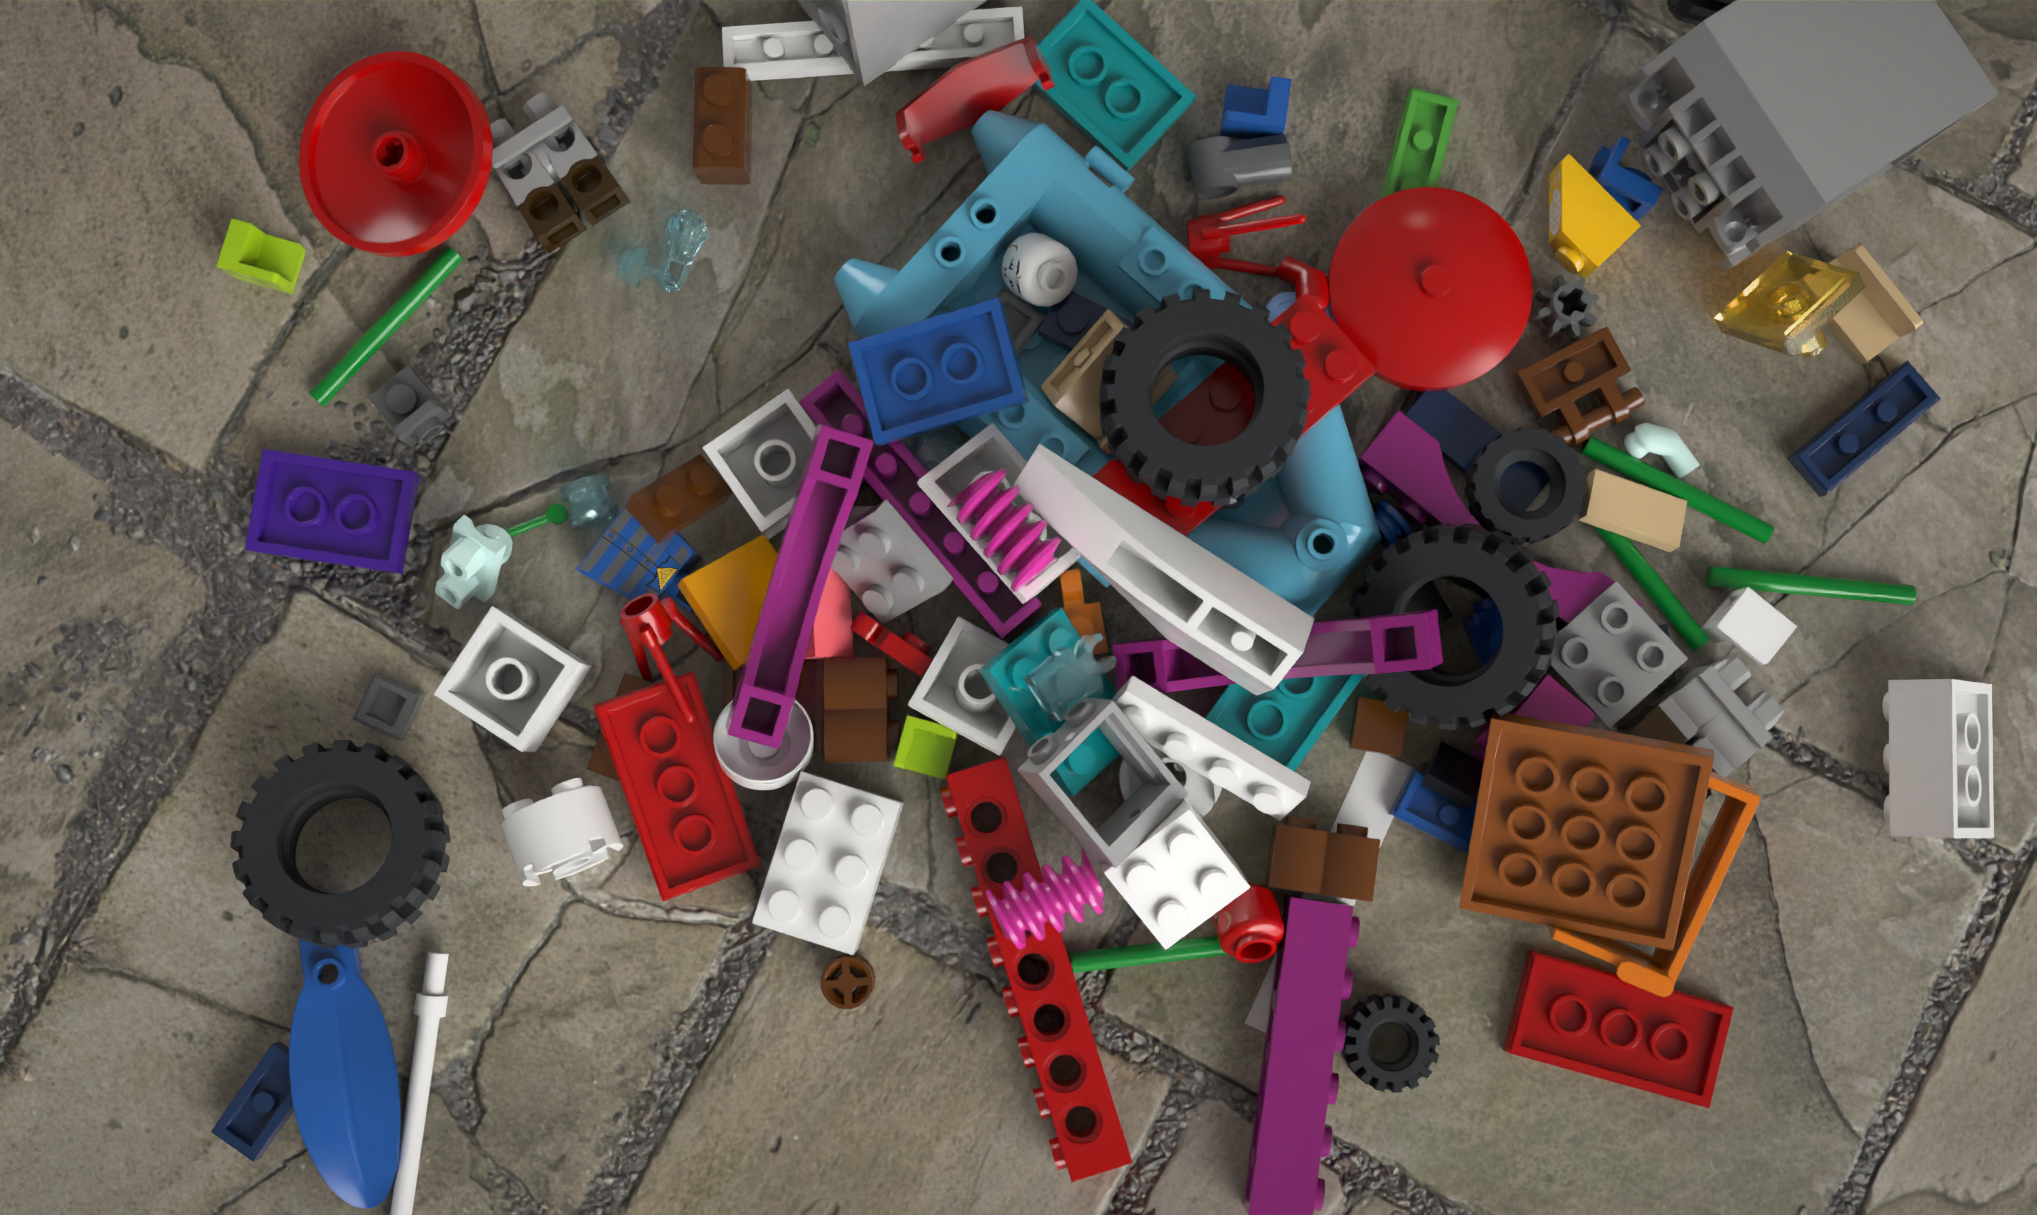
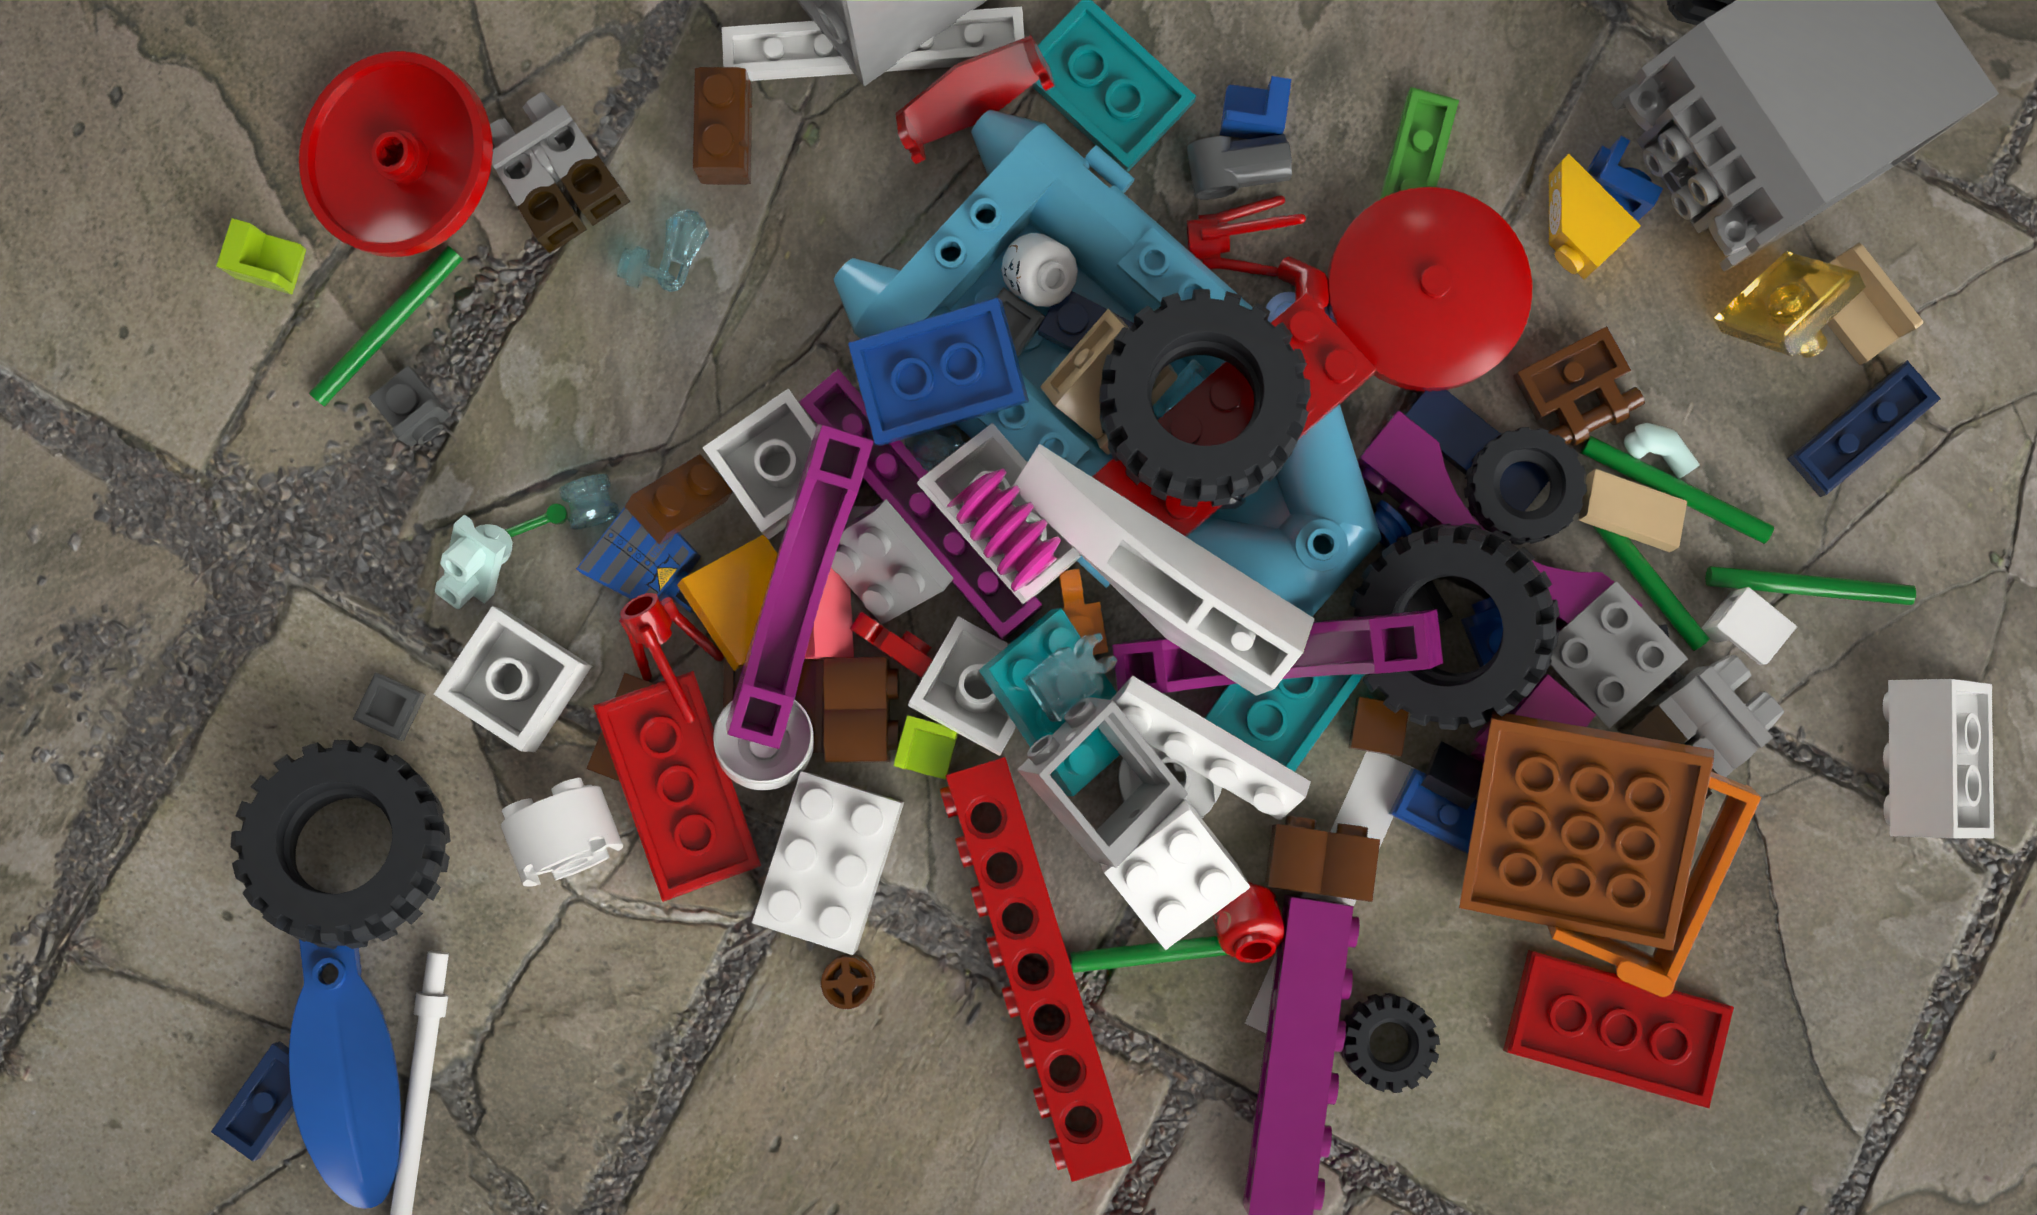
dark purple plate [245,449,420,574] -> none
dark pink piece [986,848,1104,950] -> none
dark grey gear [1532,275,1600,340] -> none

